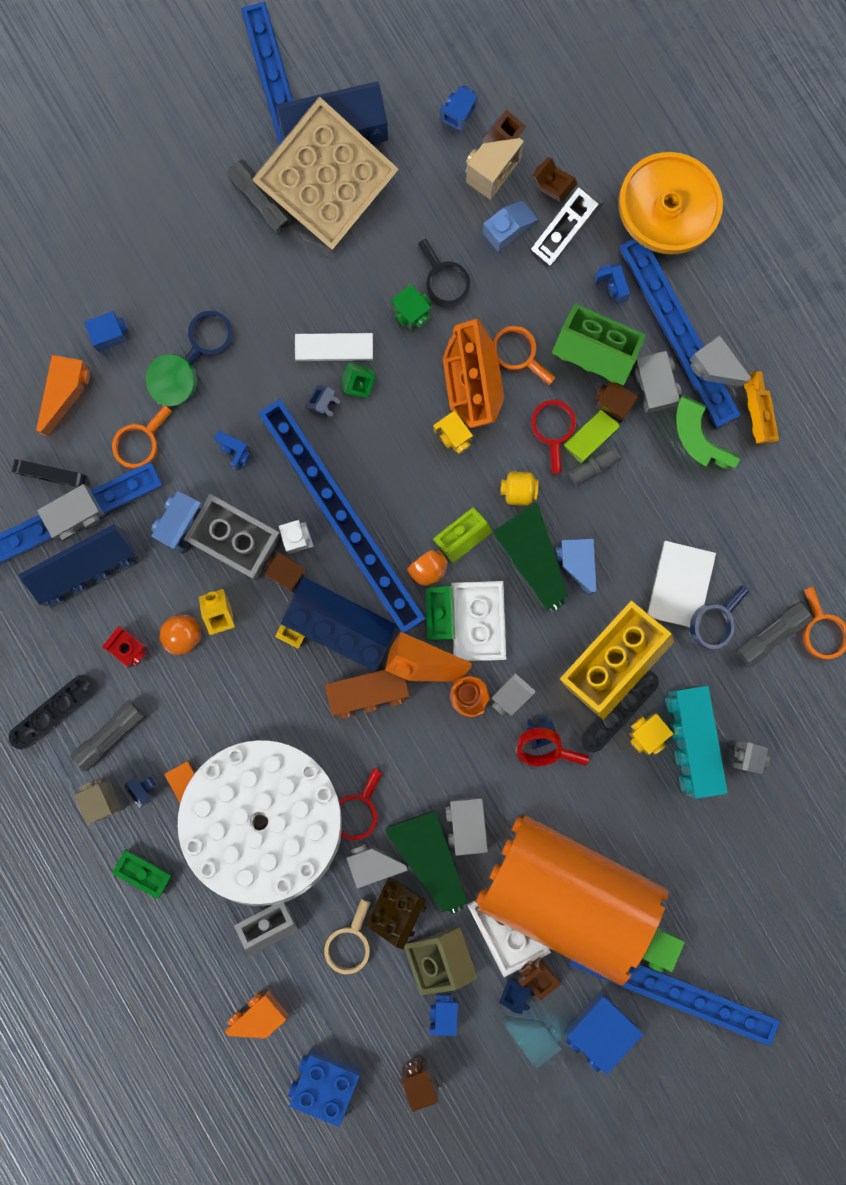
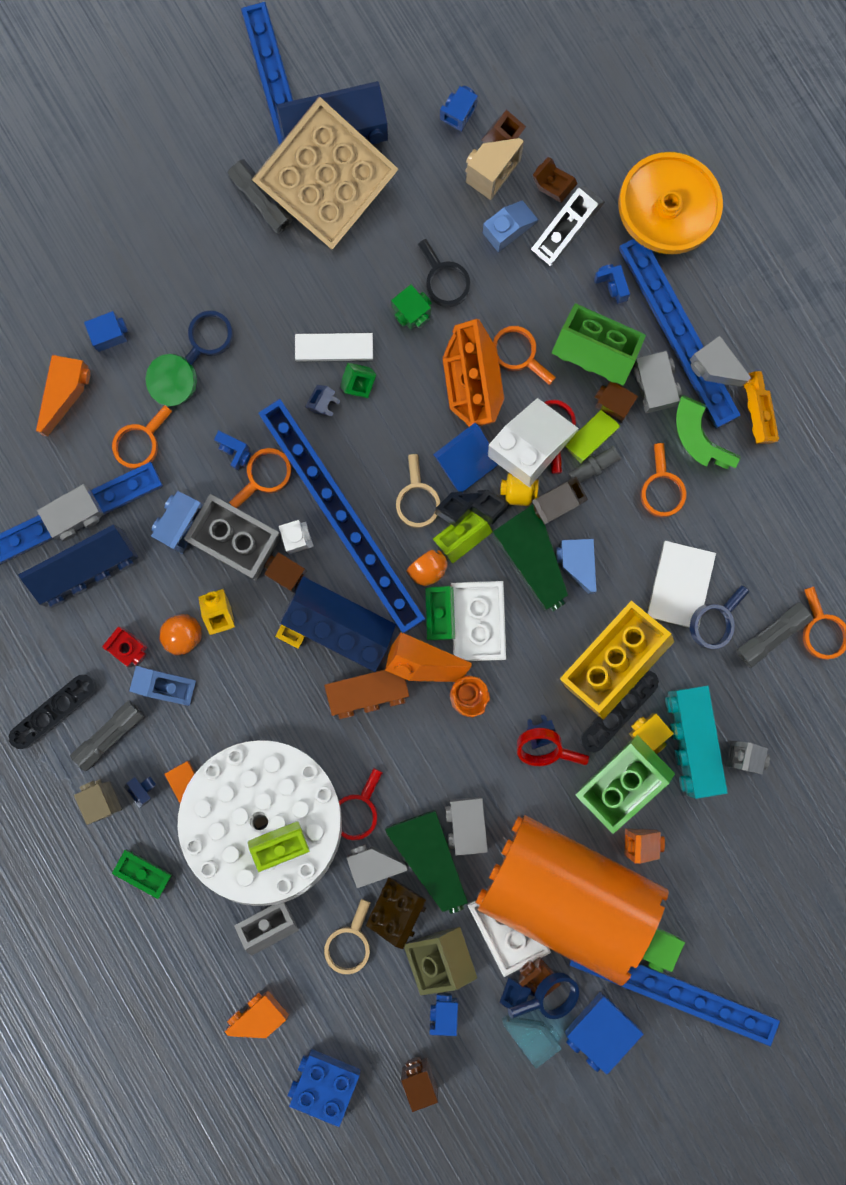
black beam [11,459,88,488] -> none
yellow brick [433,410,473,454] -> none
light grey slope [490,673,536,716] -> none
none -> medium blue slope [129,666,196,706]
none -> orange piece [229,448,292,508]
none -> lime slope [247,821,310,872]
none -> tan piece [396,454,440,528]
none -> blue tile [433,423,499,492]
none -> black tile [435,490,509,527]
none -> white slope [488,398,579,487]
none -> dark blue piece [508,972,579,1019]
none -> slope [532,477,588,524]
none -> bright green brick [576,735,675,834]
none -> orange slope [624,828,665,864]
none -> orange piece [641,443,686,517]

